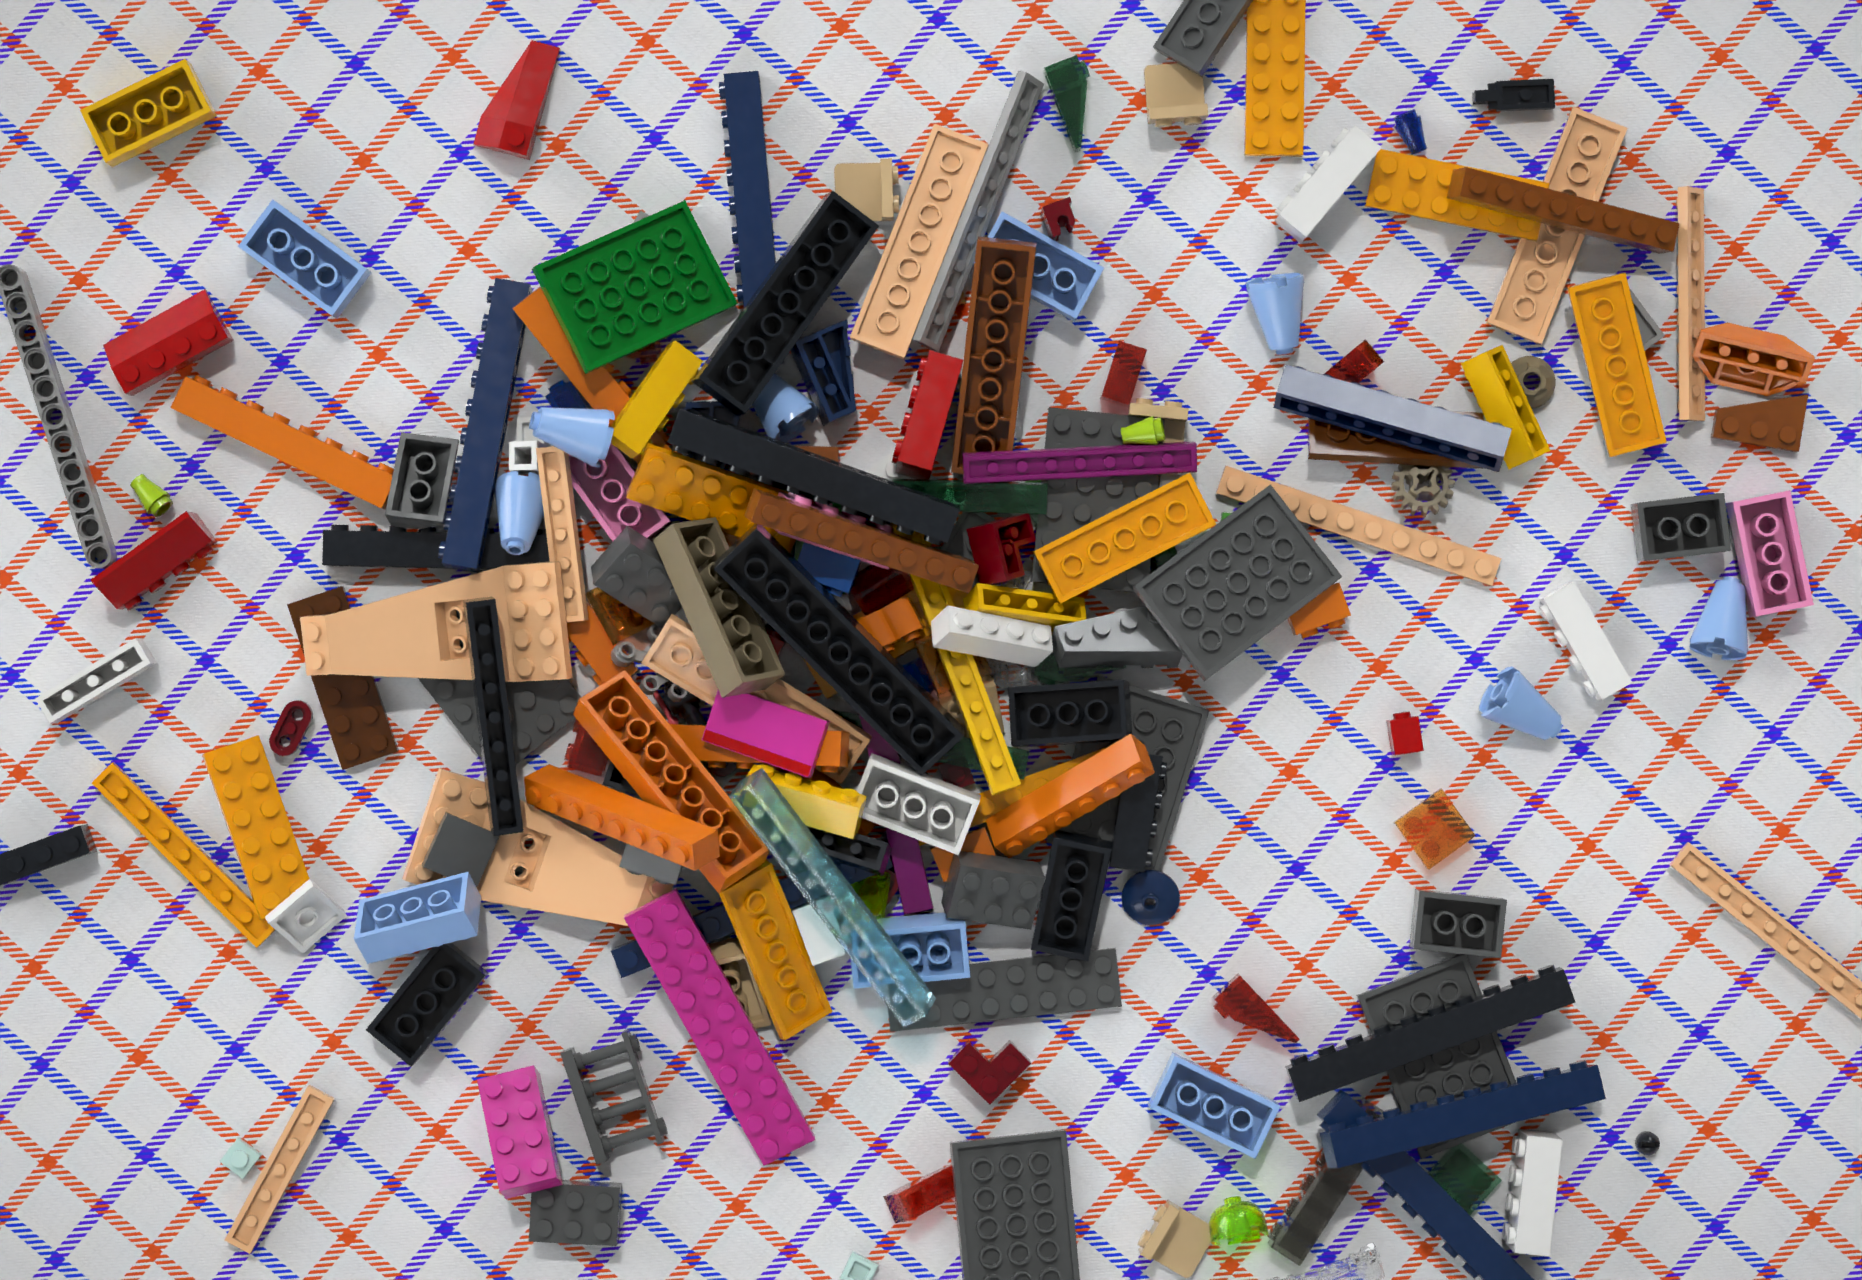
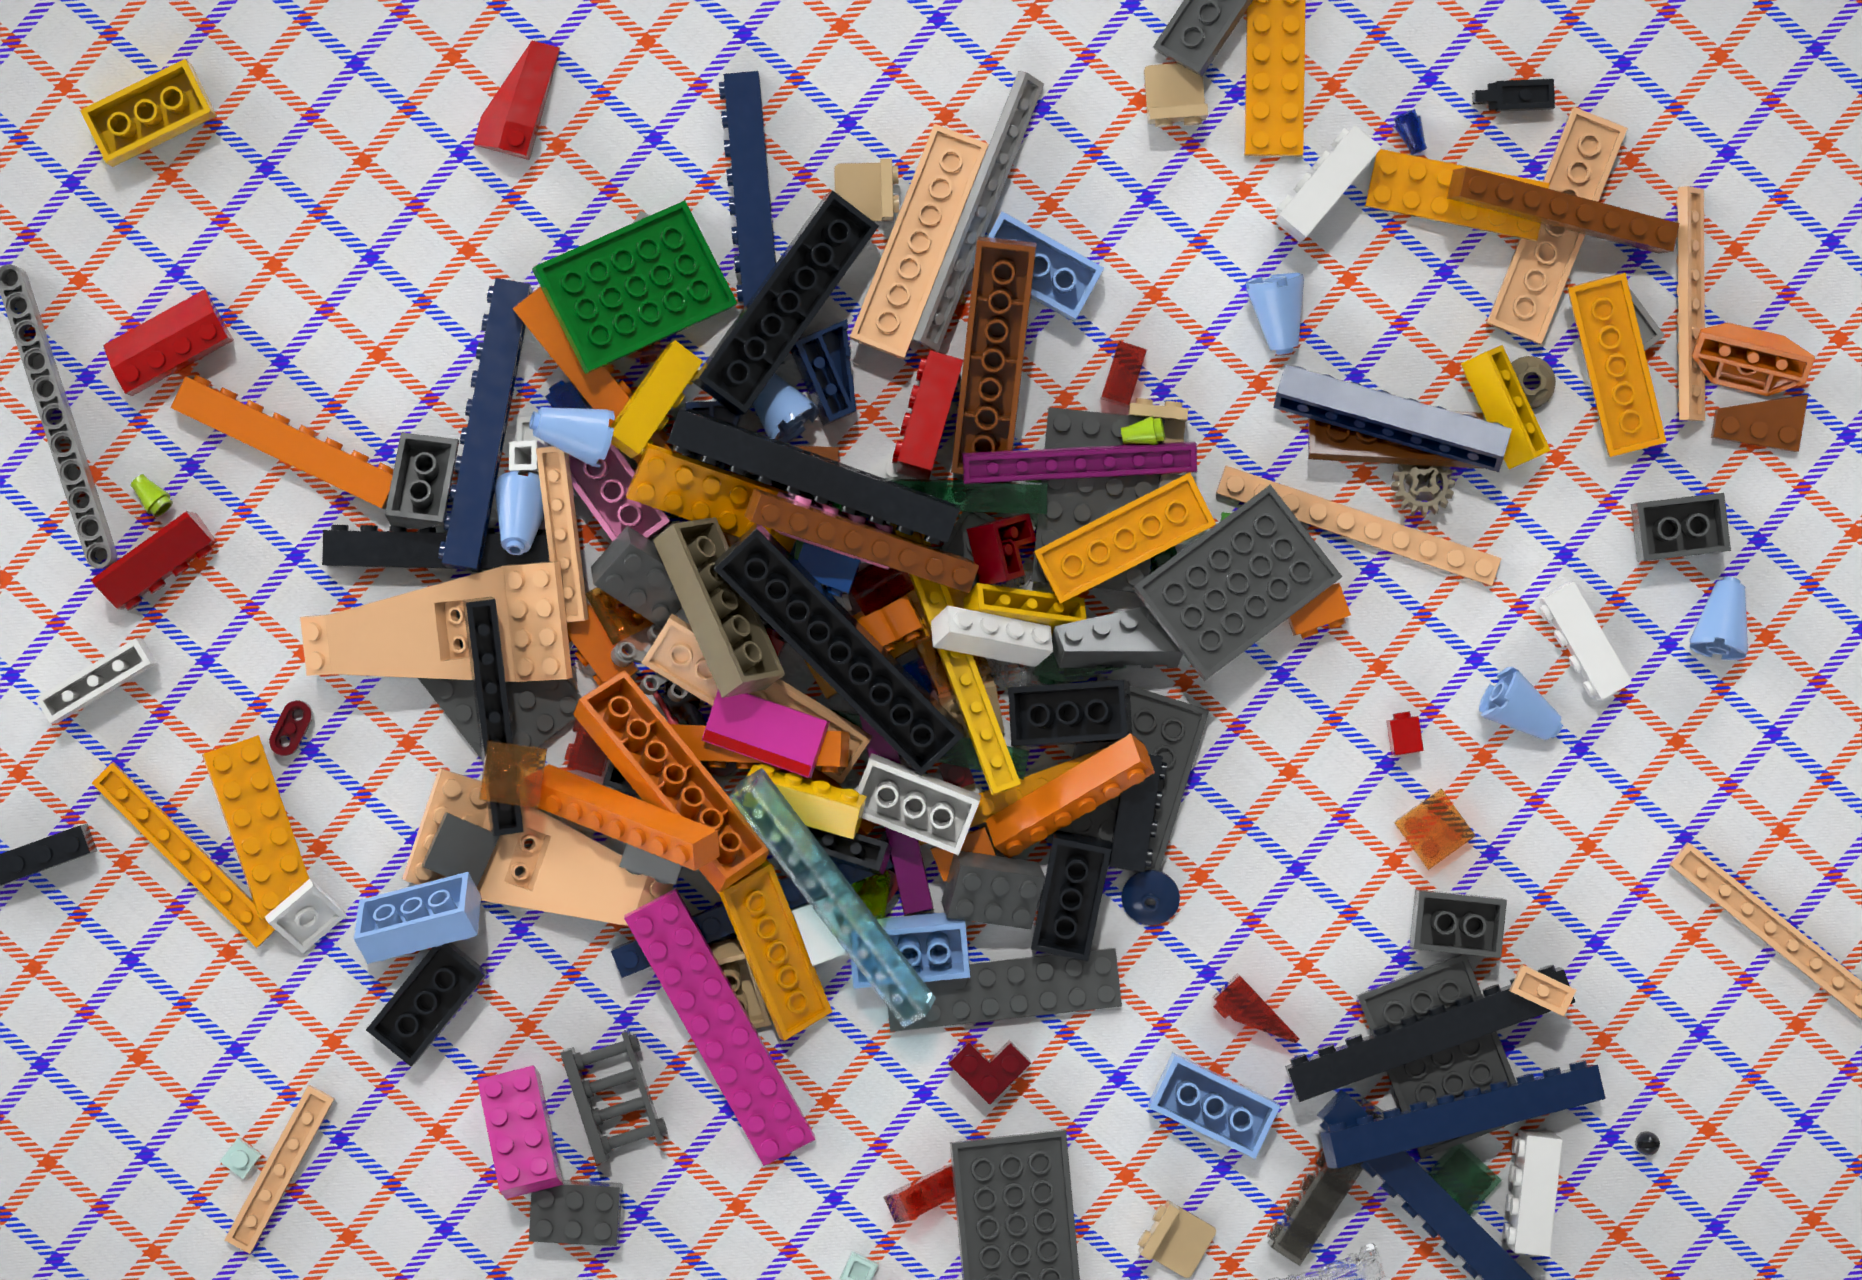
light blue brick [238,199,372,319] -> none
reddish brown plate [287,586,399,770] -> none
dark red hinge [1040,197,1075,241] -> none
clear green slope [1043,55,1090,153] -> none
clear neon green cylinder [1209,1196,1268,1245] -> none
clear red slope [1324,339,1384,383] -> none
bright pink brick [1726,490,1814,617] -> none
none -> clear orange plate [479,740,547,808]
none -> light nougat plate [1509,964,1576,1016]

